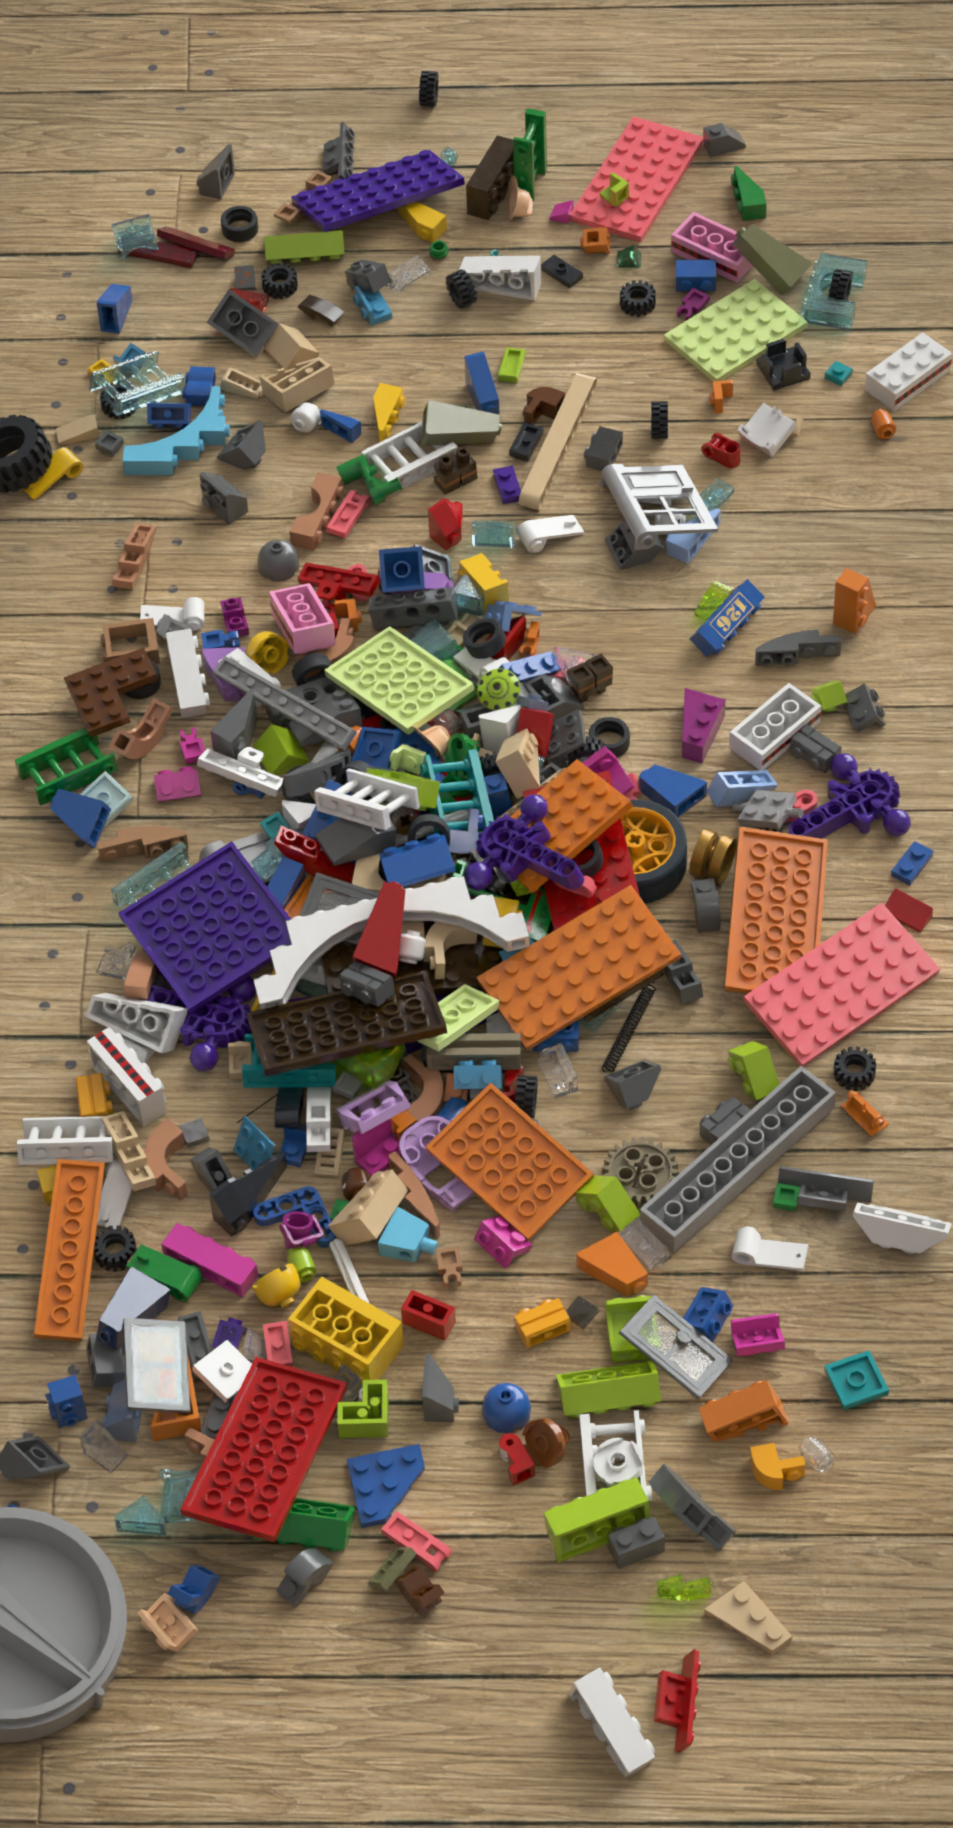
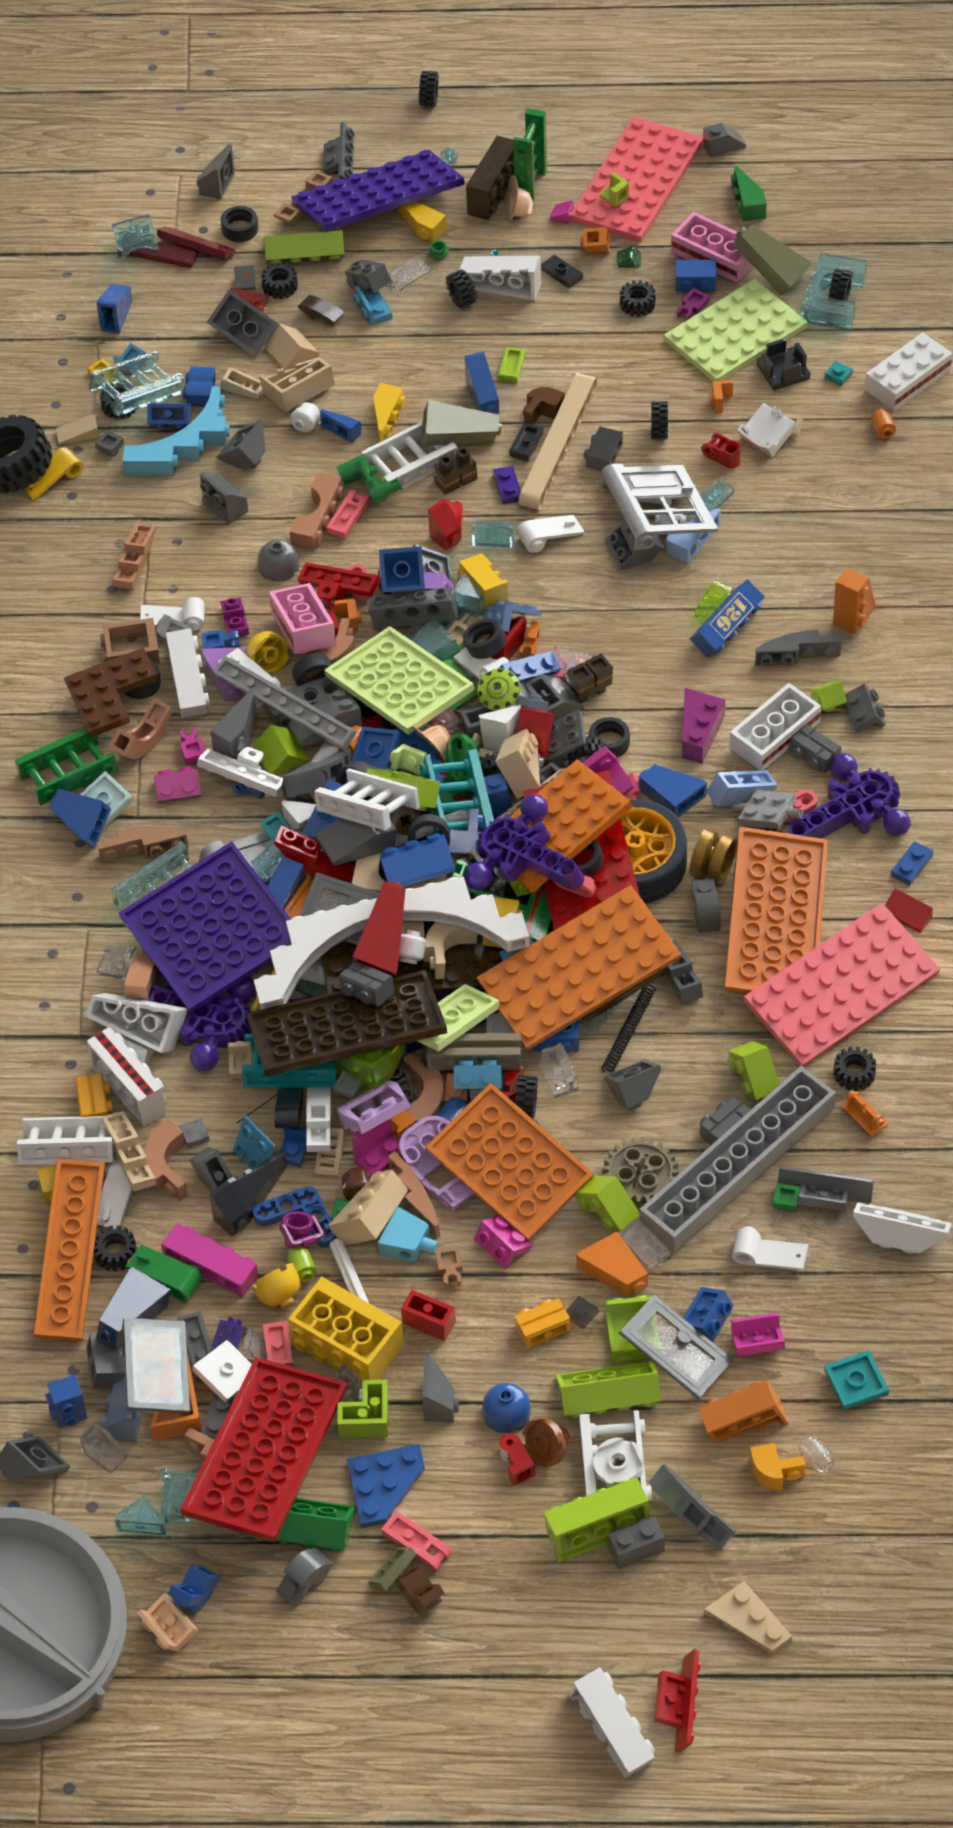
clear neon green slope [657,1574,711,1600] -> none

